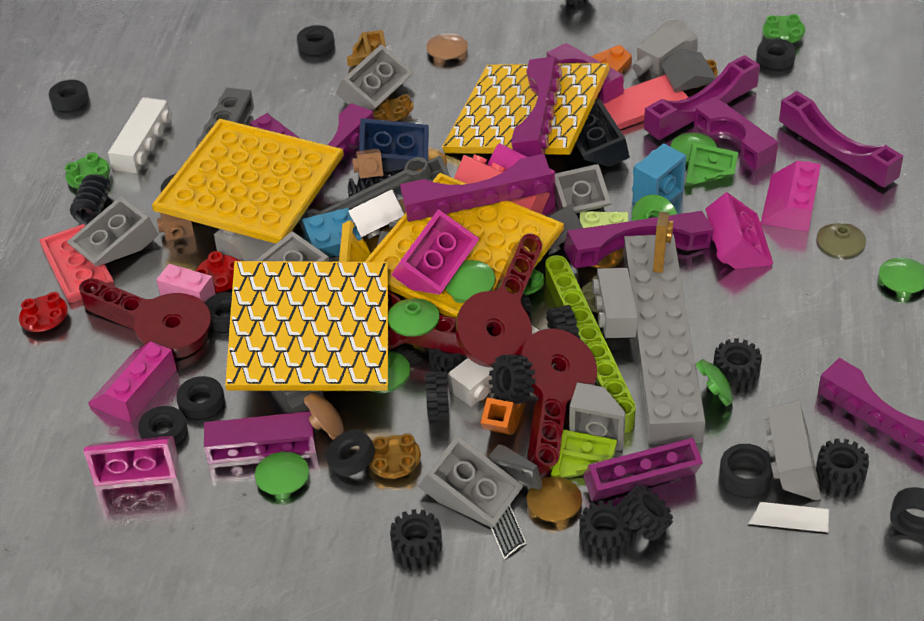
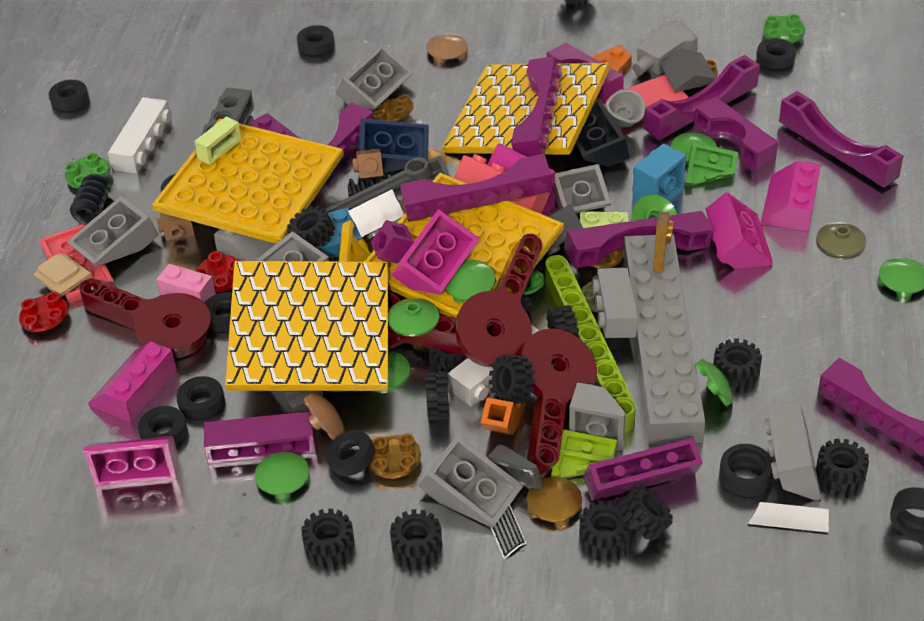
pearl gold wing [347,30,386,66] -> none
none -> tan piece [33,254,92,297]
none -> yellowish green piece [194,116,241,165]
none -> black tyre [287,206,335,248]
none -> black tyre [301,508,354,563]
none -> magenta brick [371,220,414,264]
none -> light grey helmet [606,90,645,128]

